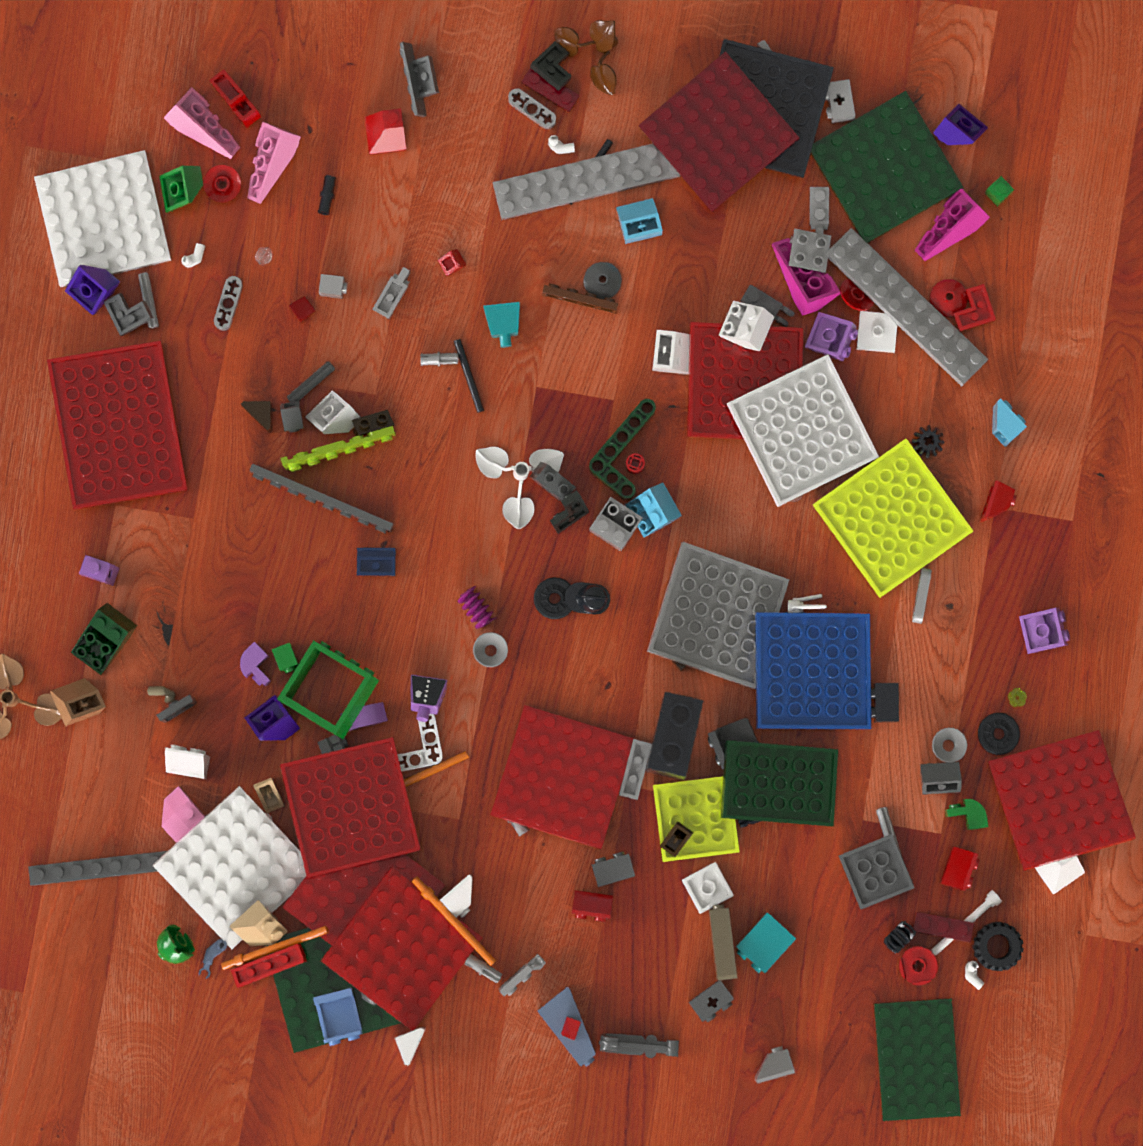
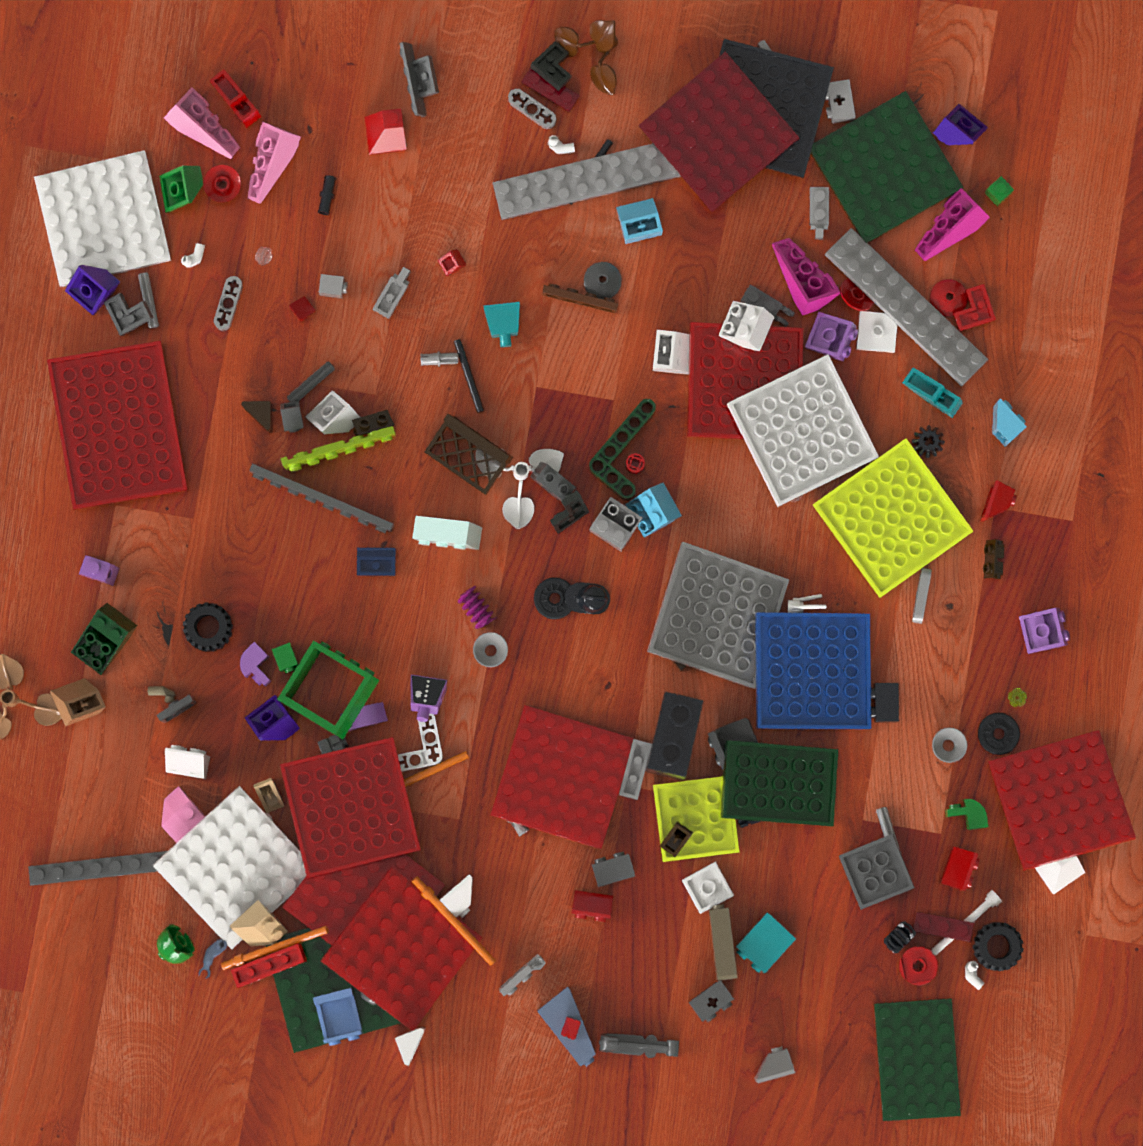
light grey axle [465,954,502,983] -> none
light grey hinge [789,229,831,273] -> none
dark grey brick [920,762,962,795] -> none
none -> black tyre [183,602,233,652]
none -> light aqua wedge [412,516,482,550]
none -> dark brown fence [425,414,513,495]
none -> teal slope [902,367,963,418]
none -> dark brown hinge [983,539,1005,579]

